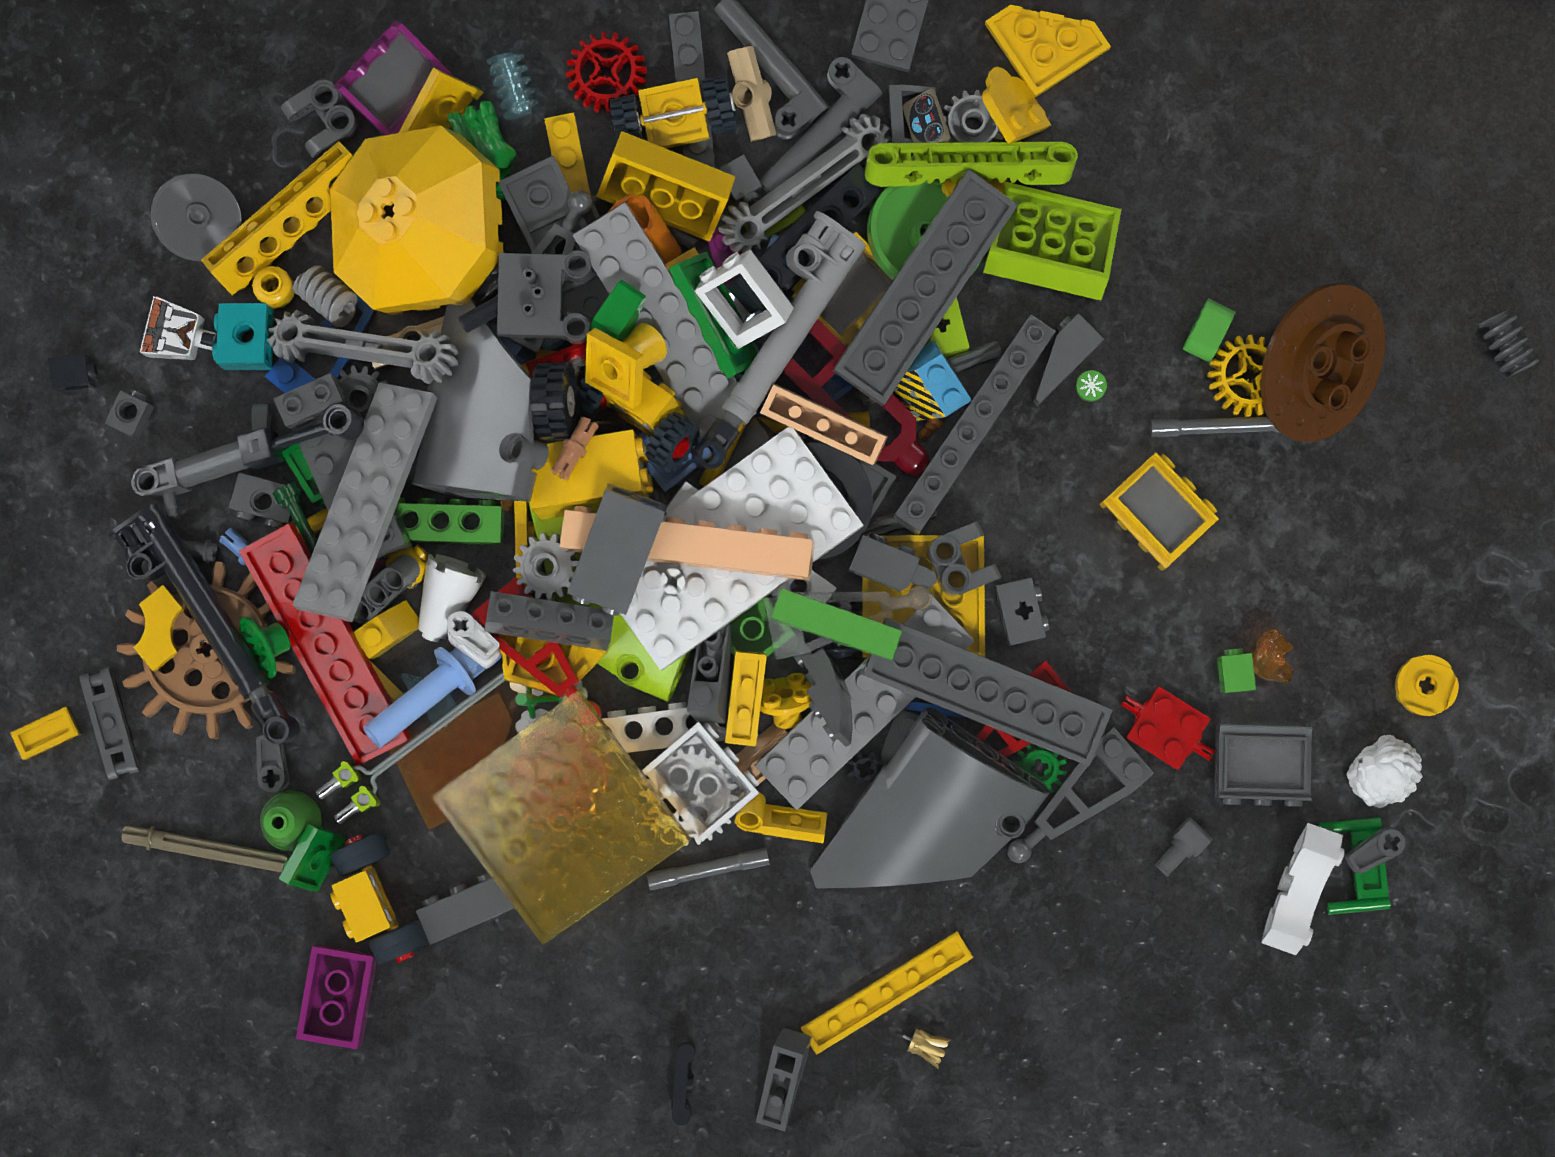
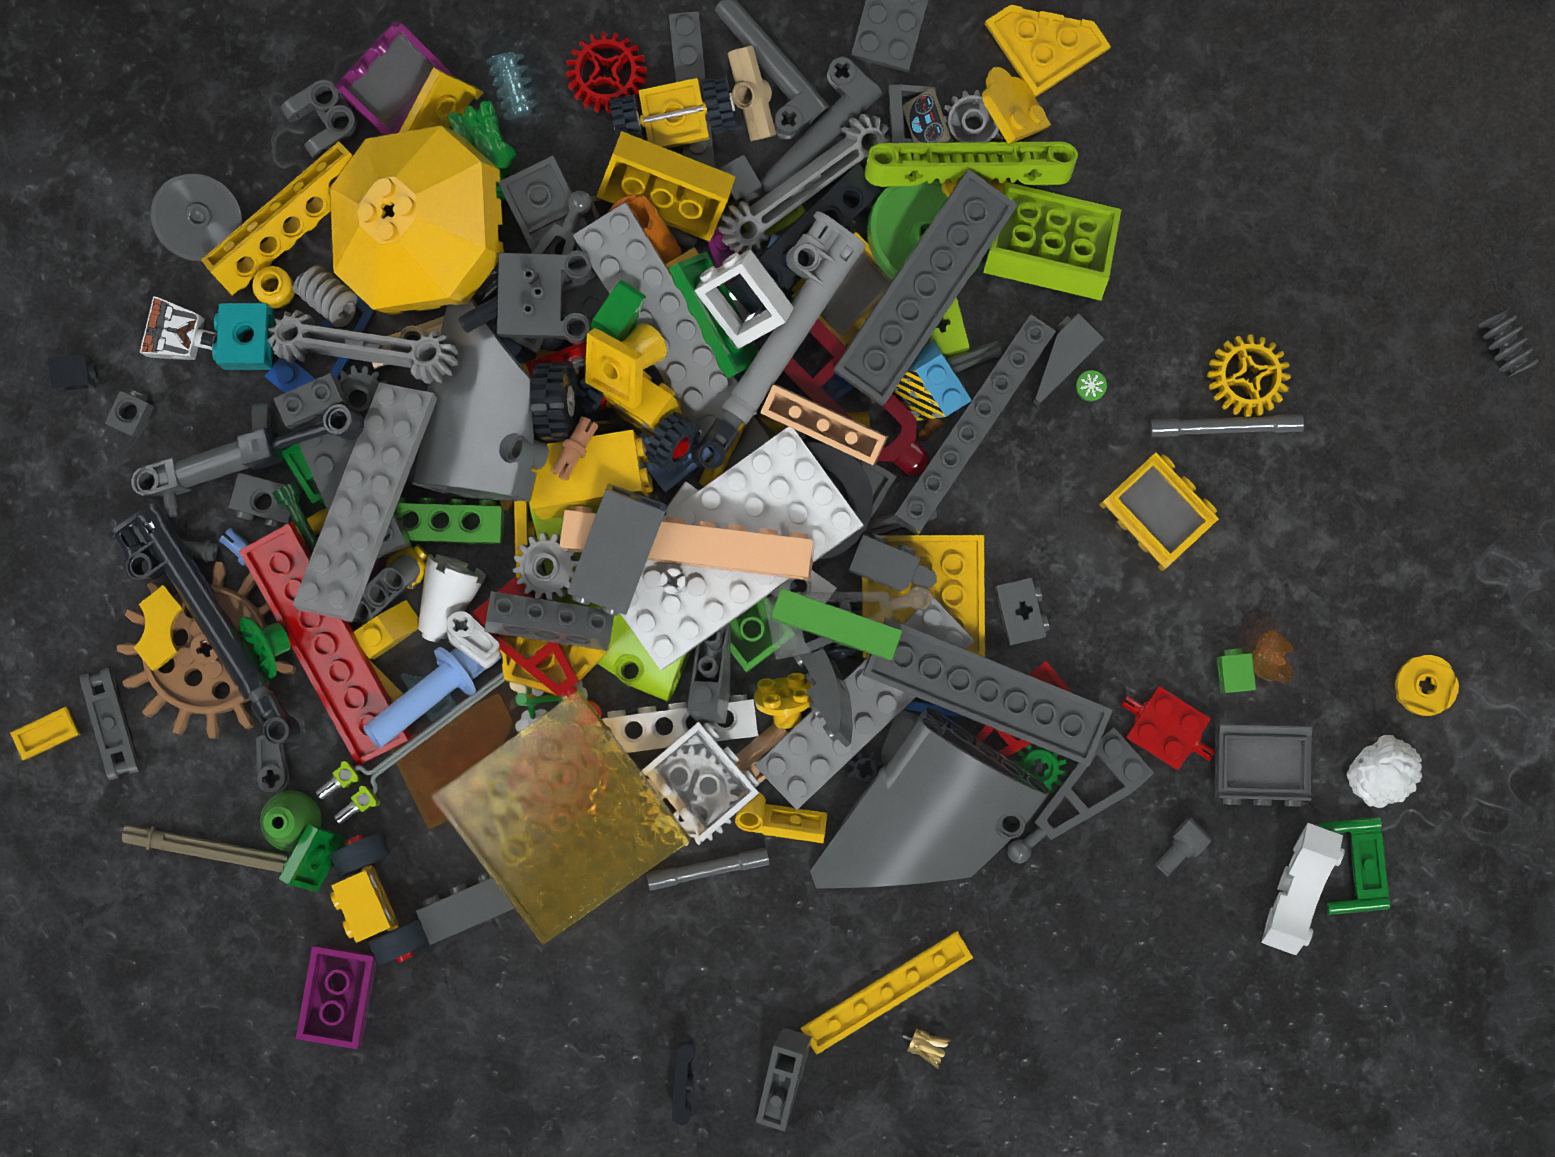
yellow plate [544,113,591,196] -> none
yellow plate [724,650,767,746] -> none
dark grey piece [927,521,1002,596] -> none
bright green beam [1183,298,1236,363] -> none
reddish brown piece [1261,283,1385,442] -> none
dark grey piece [1344,828,1405,874] -> none

